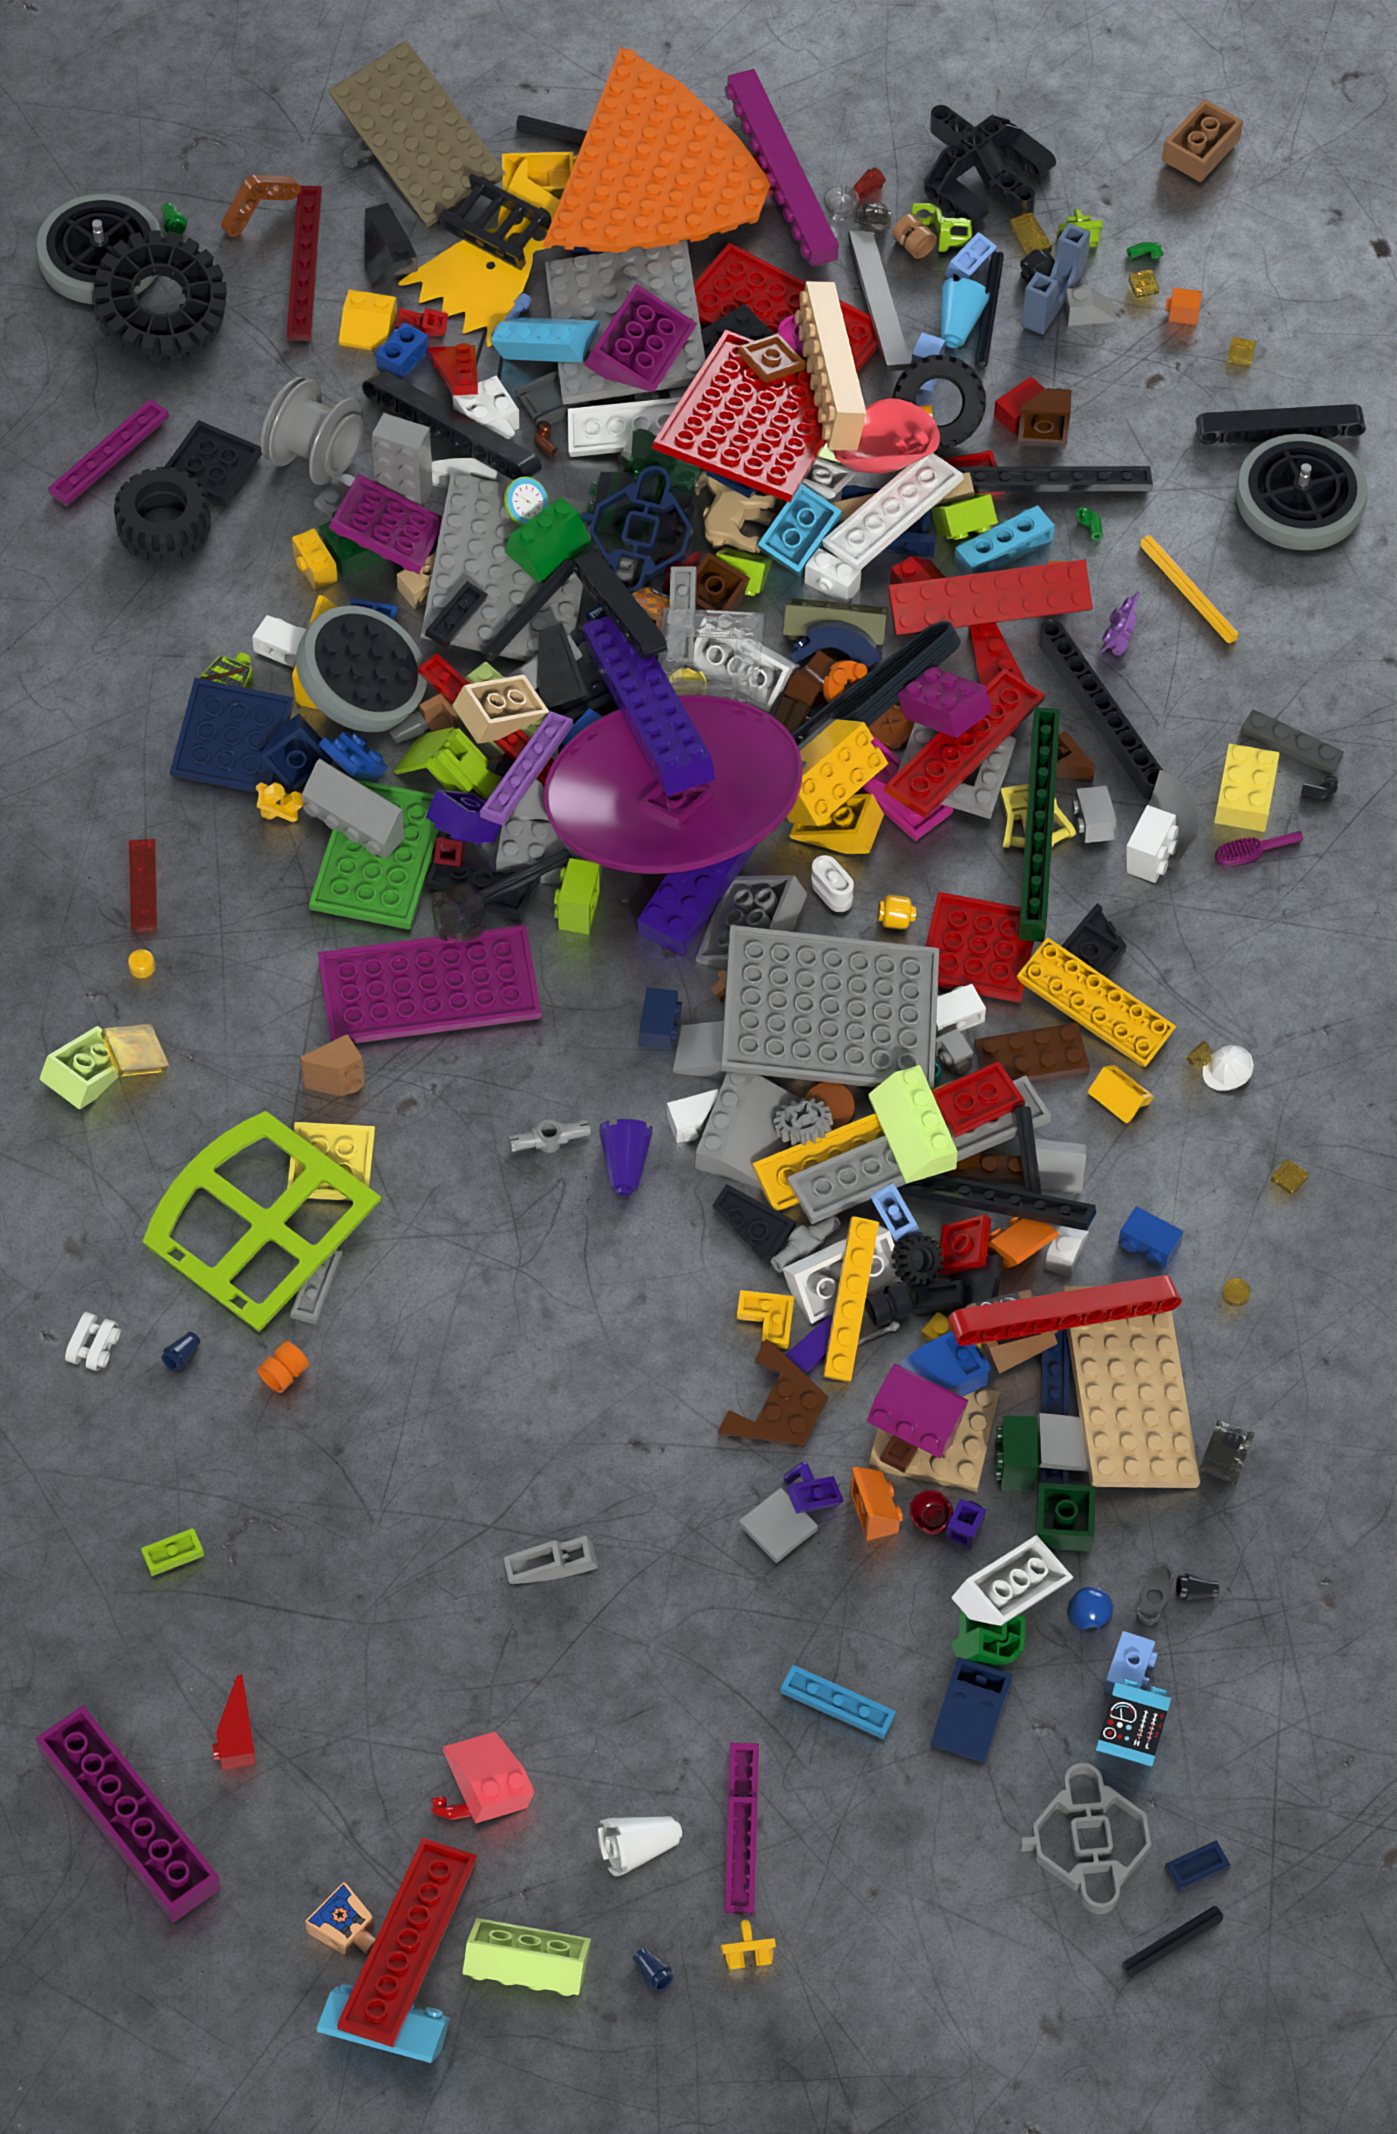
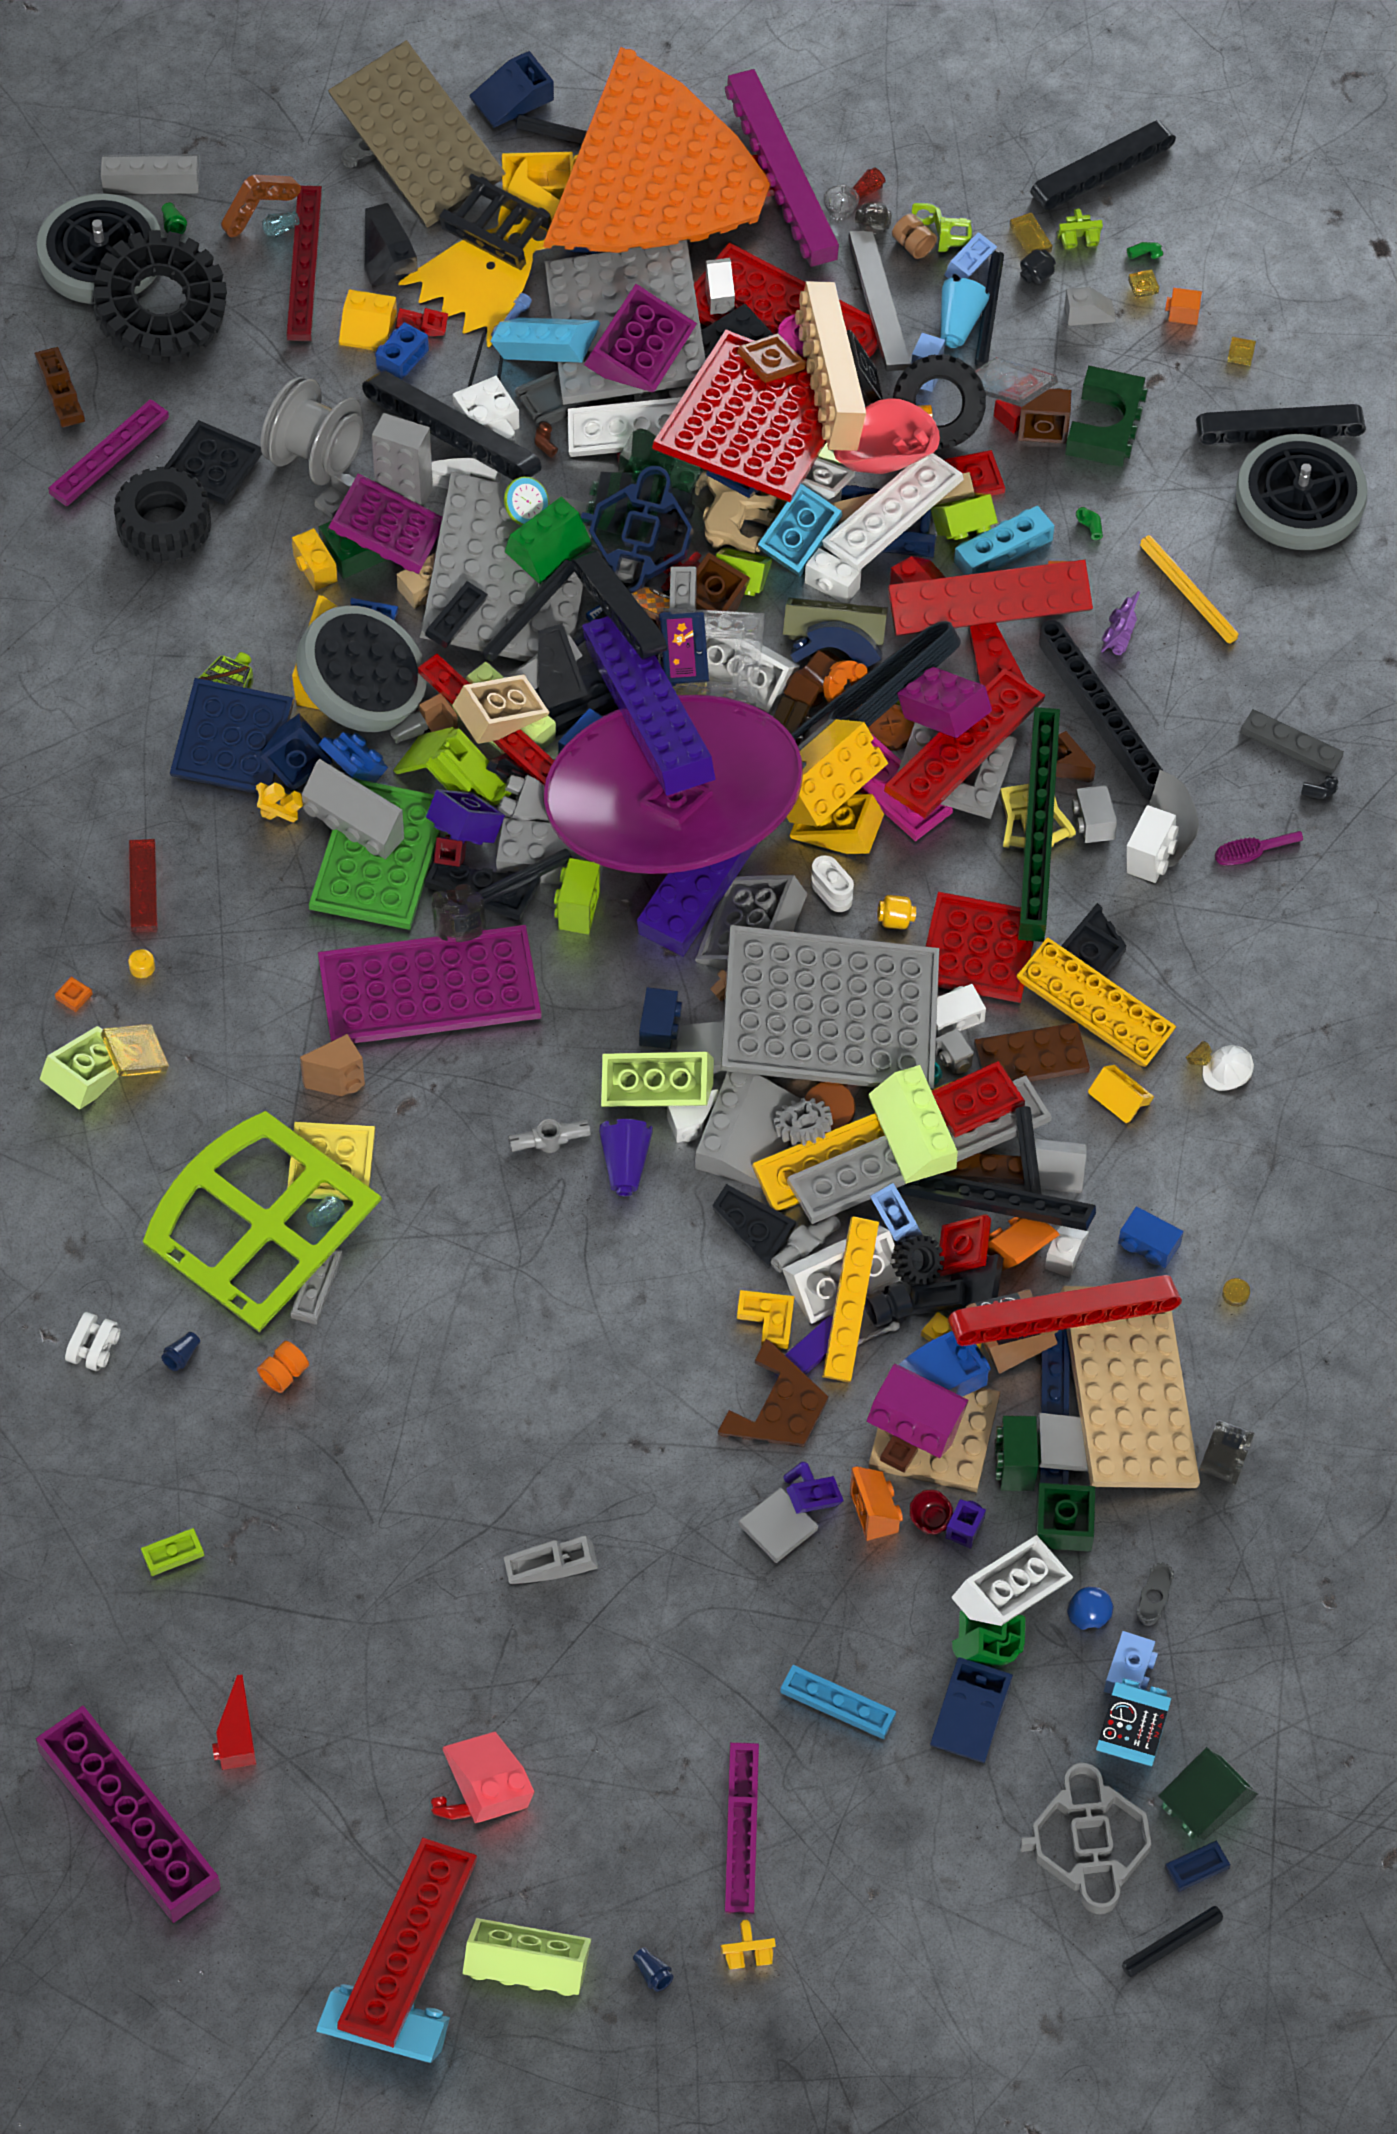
white brick [252,615,306,668] -> none
torso [305,1882,376,1955] -> none
red wing [426,343,478,396] -> none
medium lavender tile [480,711,573,826] -> none
white cone [598,1816,682,1876] -> none
black piece [924,105,1056,227] -> none
black plate [954,466,1153,492] -> none
sand blue arch [1021,223,1090,335] -> none
medium nougat brick [1162,99,1243,182] -> none
black cone [1176,1573,1219,1601] -> none
light yellow brick [1214,743,1280,832] -> none
clear yellow tile [1271,1158,1309,1196] -> none
none -> reddish brown slope [34,347,85,428]
none -> orange tile [55,976,93,1012]
none -> light grey slope [101,154,200,194]
none -> clear light blue cone [262,211,300,238]
none -> clear light blue cone [307,1196,345,1227]
none -> dark blue slope [469,51,554,128]
none -> yellowish green slope [601,1052,714,1107]
none -> door [659,612,709,686]
none -> slope [705,258,735,315]
none -> black tile [847,330,883,403]
none -> clear tile [975,357,1059,407]
none -> black beam [1030,120,1176,210]
none -> dark green arch [1065,365,1148,467]
none -> clear green slope [1158,1747,1258,1840]

